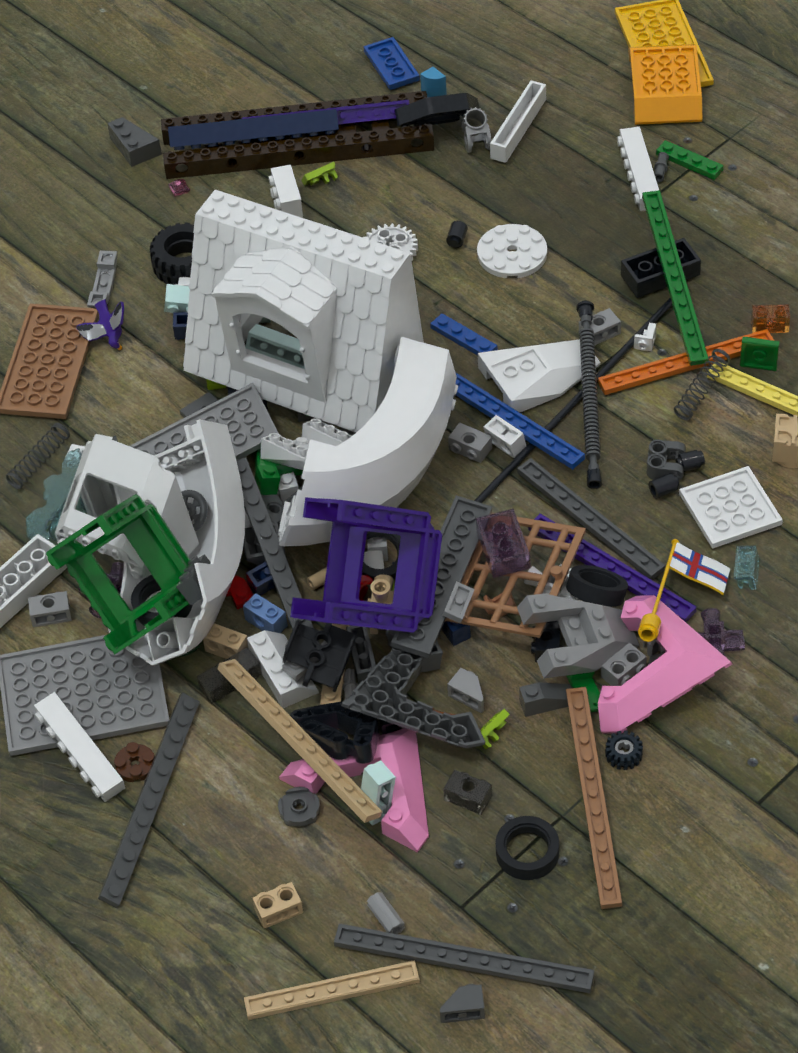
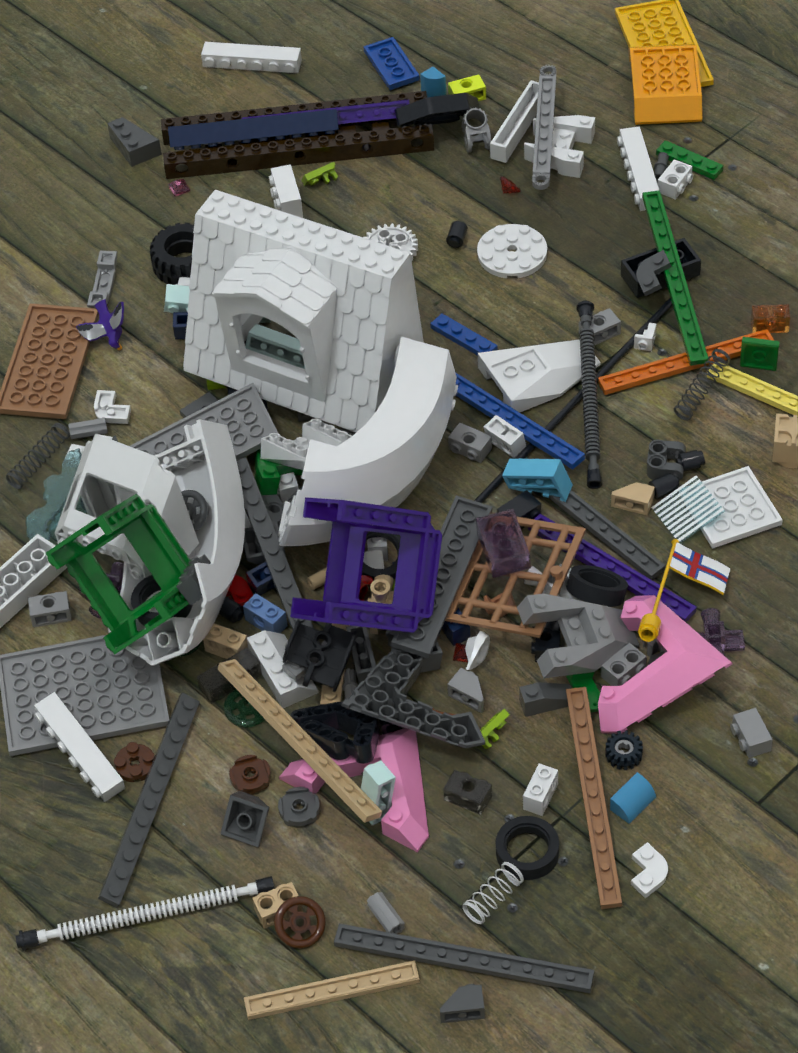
light grey plate [442,581,475,623] -> none
clear light blue hinge [734,545,759,590] -> none
none -> white hose [15,876,275,952]
none -> light grey axle [68,418,108,439]
none -> white plate [94,390,131,424]
none -> white brick [201,42,302,73]
none -> black brick [219,597,244,623]
none -> dark grey slope [220,791,269,847]
none -> clear green plate [223,689,265,727]
none -> reddish brown plate [229,755,271,794]
none -> reddish brown plate [274,896,326,949]
none -> neon yellow brick [448,75,486,101]
none -> clear red slope [453,643,468,662]
none -> white piece [463,862,524,924]
none -> white piece [465,631,490,670]
none -> black brick [497,490,541,534]
none -> clear red slope [500,176,521,193]
none -> medium azure wedge [502,458,573,502]
none -> white brick [523,764,558,816]
none -> white wedge [524,115,595,178]
none -> light grey plate [532,64,557,190]
none -> dark azure brick [610,772,656,824]
none -> tan slope [611,482,655,516]
none -> white plate [631,842,668,898]
none -> dark grey plate [636,250,672,296]
none -> sticker [651,475,725,543]
none -> white brick [658,159,694,200]
none -> light grey brick [730,708,773,758]

